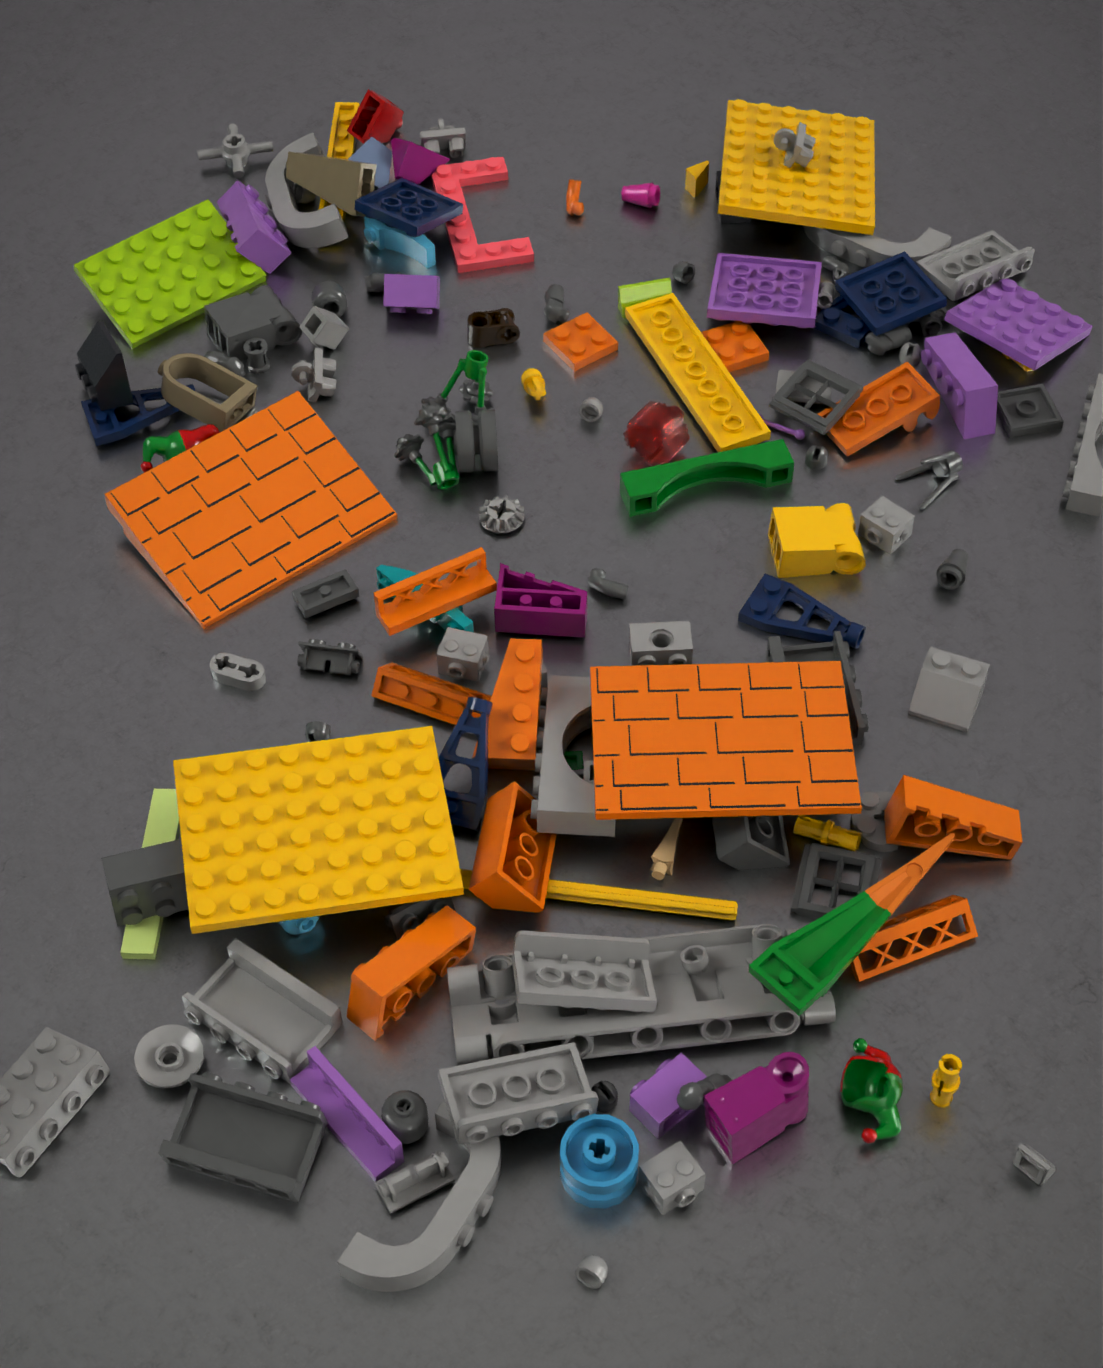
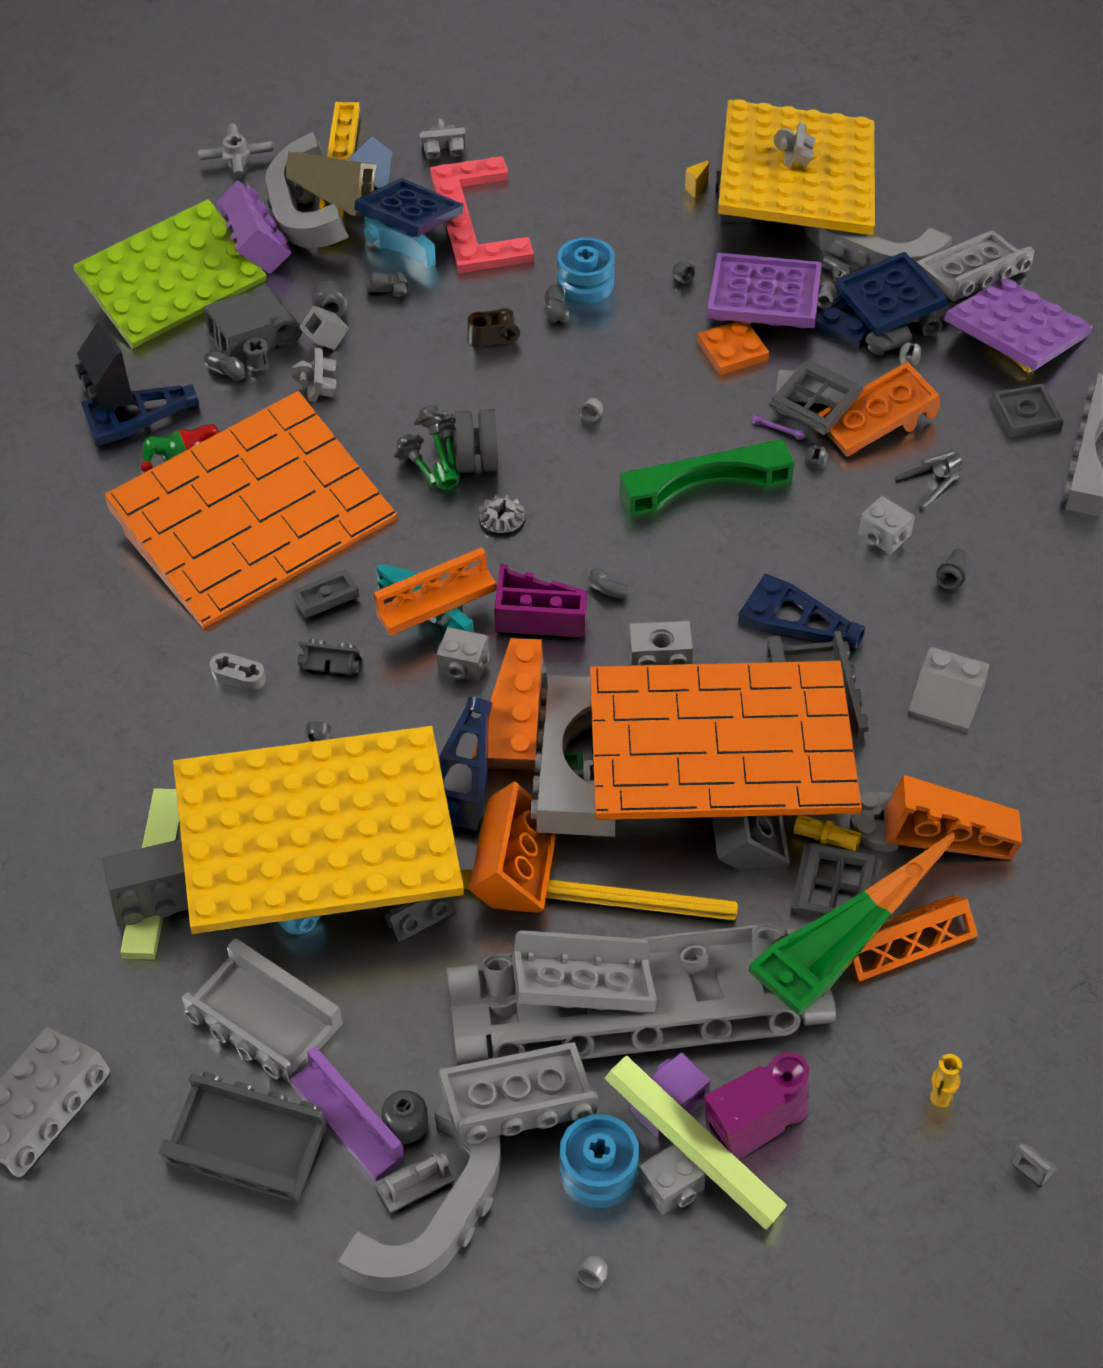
light grey dish [134,1024,204,1088] -> none
dark tan window [158,353,258,432] -> none
orange wedge [346,905,476,1041] -> none
red torso [347,89,404,144] -> none
orange fence [371,662,492,725] -> none
medium lavender brick [383,274,440,314] -> none
magenta slope [391,138,451,185] -> none
plant [421,350,493,428] -> none
yellow axle [521,368,546,401] -> none
orange plate [543,312,618,372] -> none
orange arm [566,179,584,216] -> none
dark grey hinge [591,1081,618,1112] -> none
lime slope [618,277,672,319] -> none
dark pink cone [621,182,661,208] -> none
clear red brick [623,401,690,466] -> none
yellow plate [625,293,771,452] -> none
tan piece [650,818,683,880] -> none
dark grey arm [677,1073,732,1110] -> none
yellow piece [768,503,866,578] -> none
green piece [840,1038,903,1144] -> none
medium lavender wedge [921,332,998,439] -> none
none -> dark azure wheel [557,237,615,304]
none -> yellowish green tile [604,1055,787,1230]

